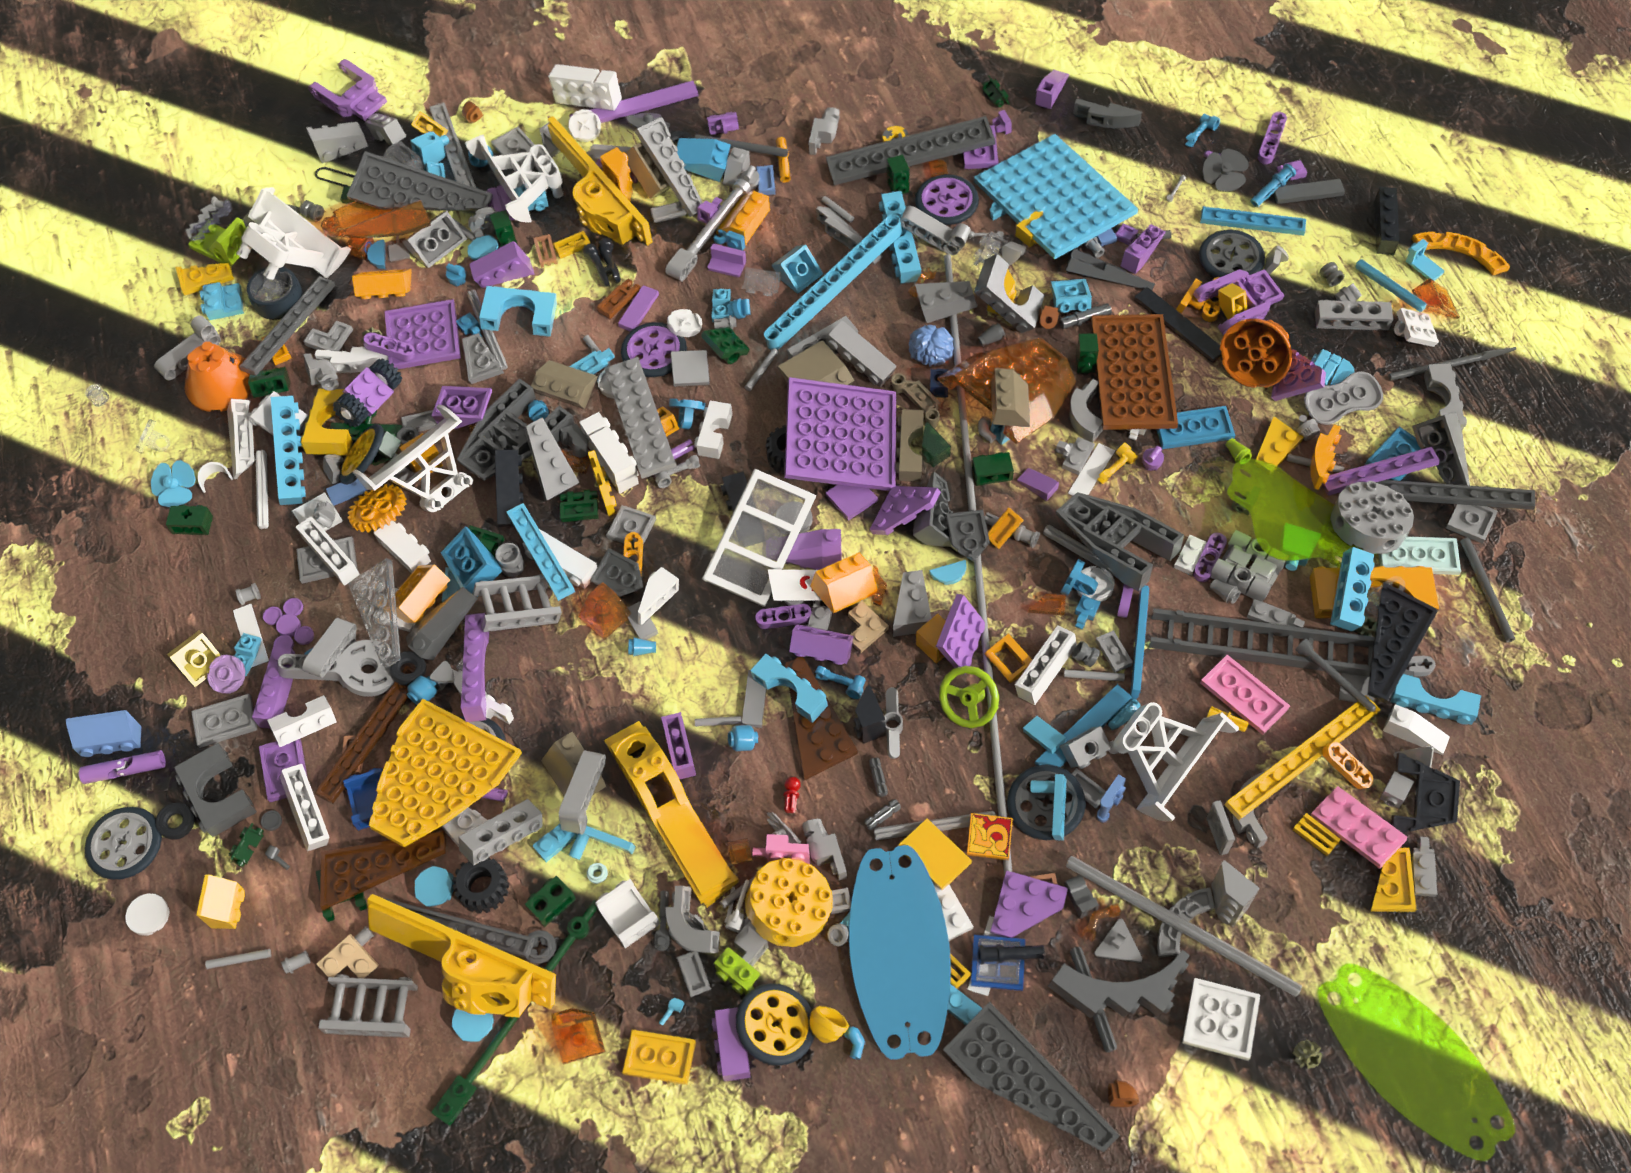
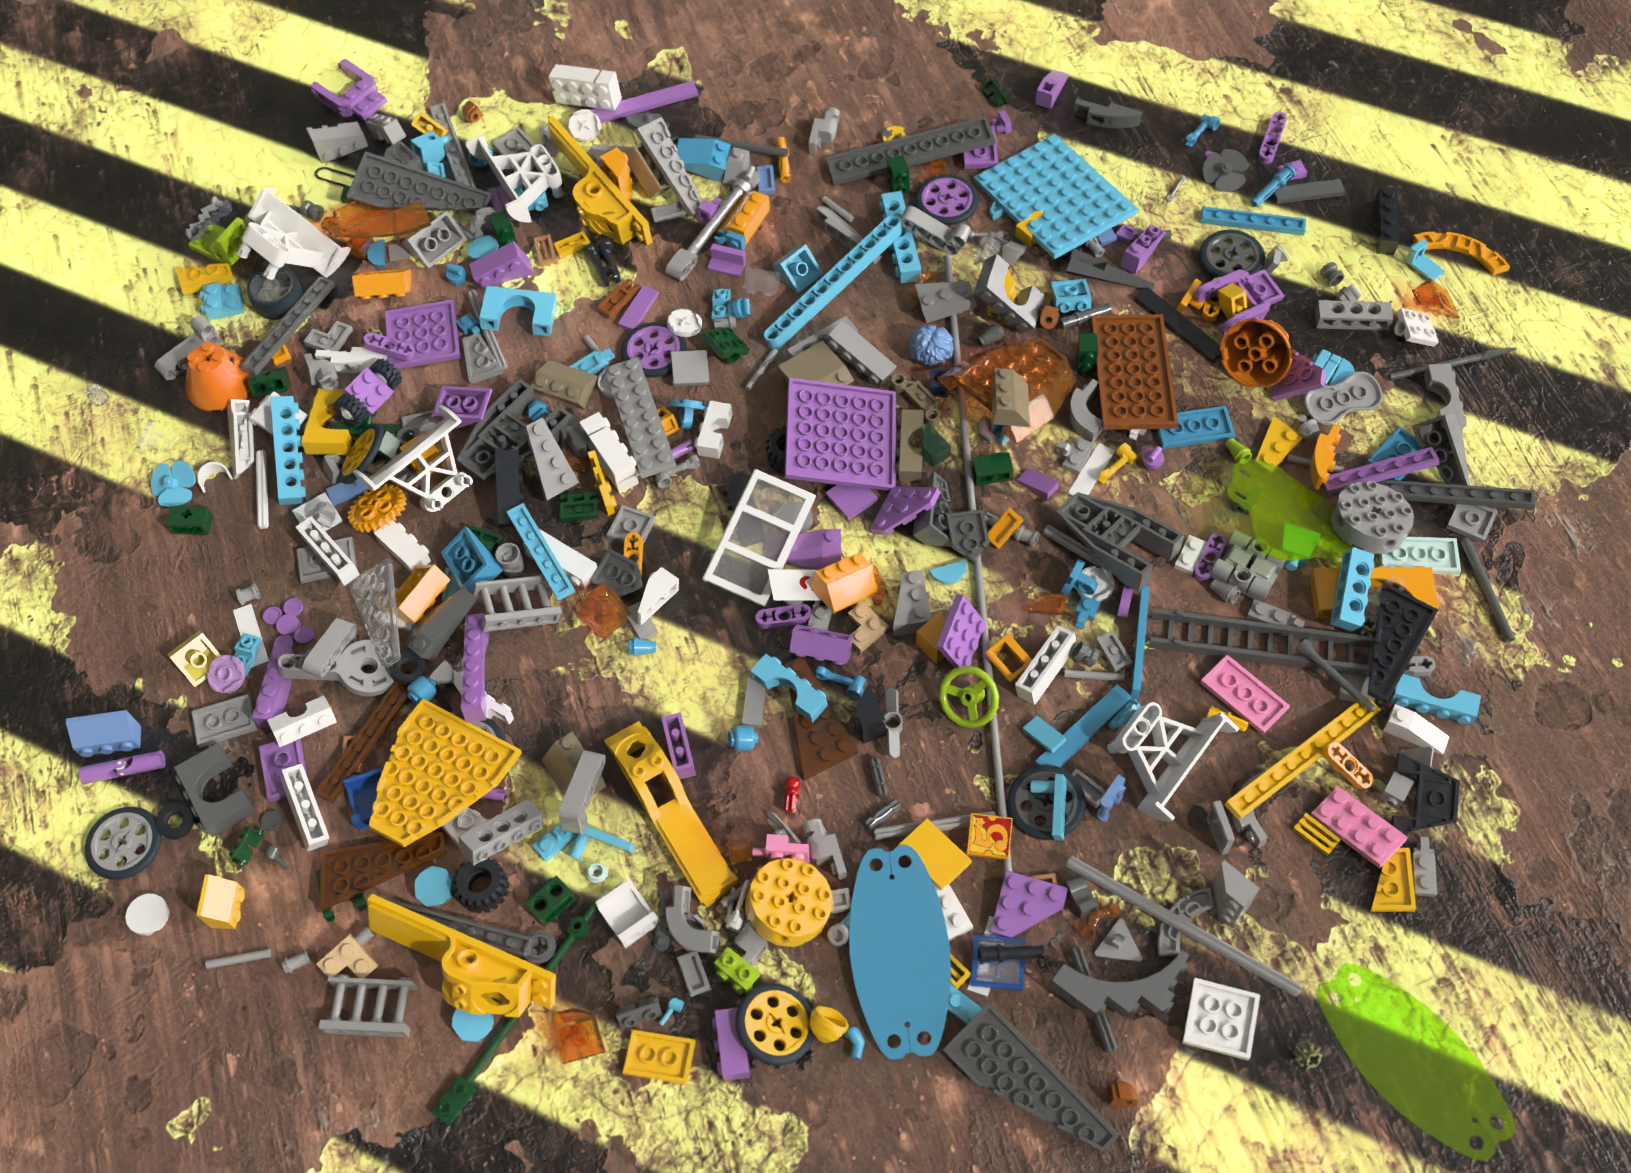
light grey piece [695,716,742,727] -> none
medium lavender hips [707,112,739,135] -> none
light grey brick [1060,726,1112,769] -> none
medium azure axle [1355,259,1427,312] -> none
none -> dark grey hinge [616,996,663,1030]

